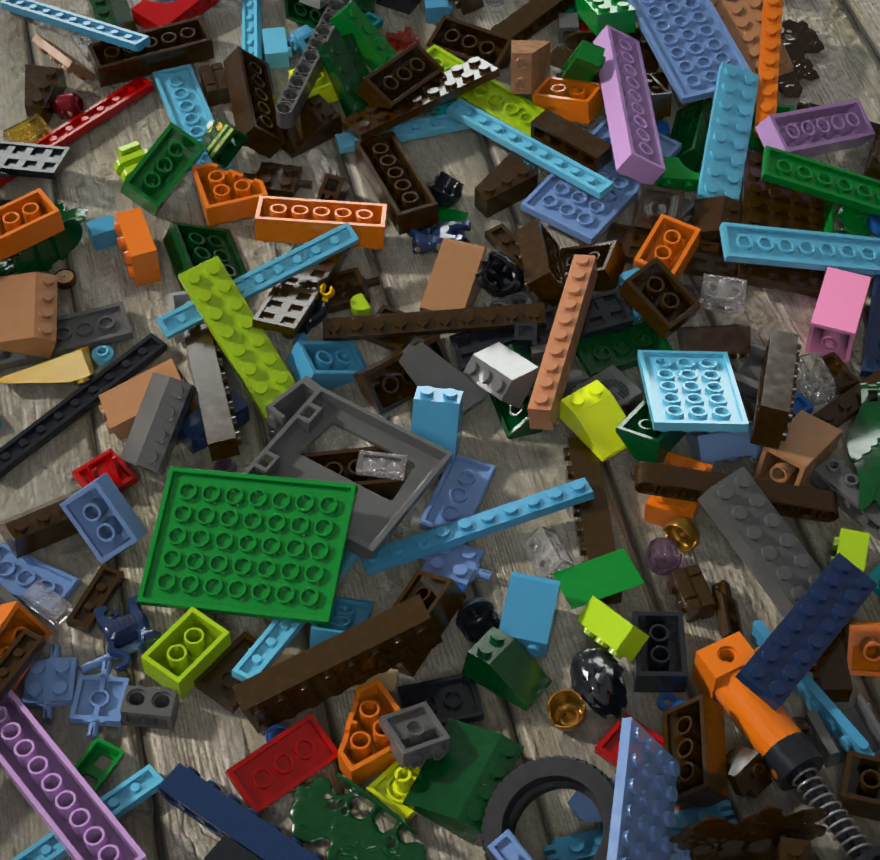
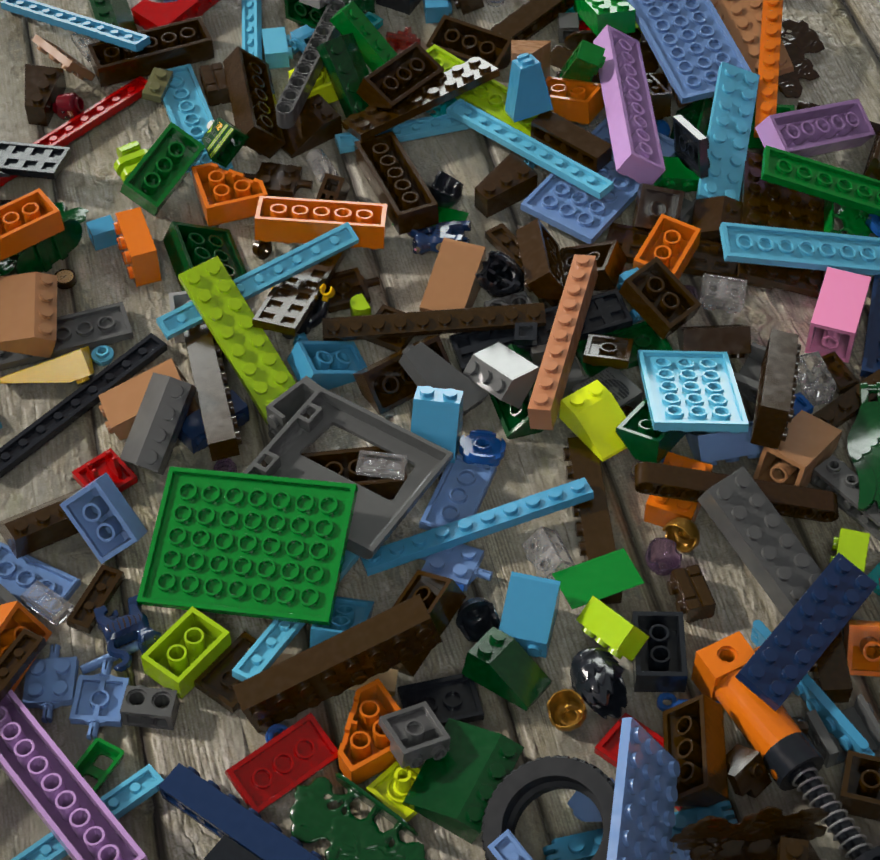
clear yellow hinge [3,113,49,143] -> none
dark brown hinge [712,580,744,638] -> none
none -> olive plate [142,67,173,103]
none -> dark brown plate [252,240,272,260]
none -> blue plate [459,430,506,467]
none -> dark azure slope [505,53,553,123]
none -> dark brown plate [583,333,633,369]
none -> black plate [673,114,710,179]

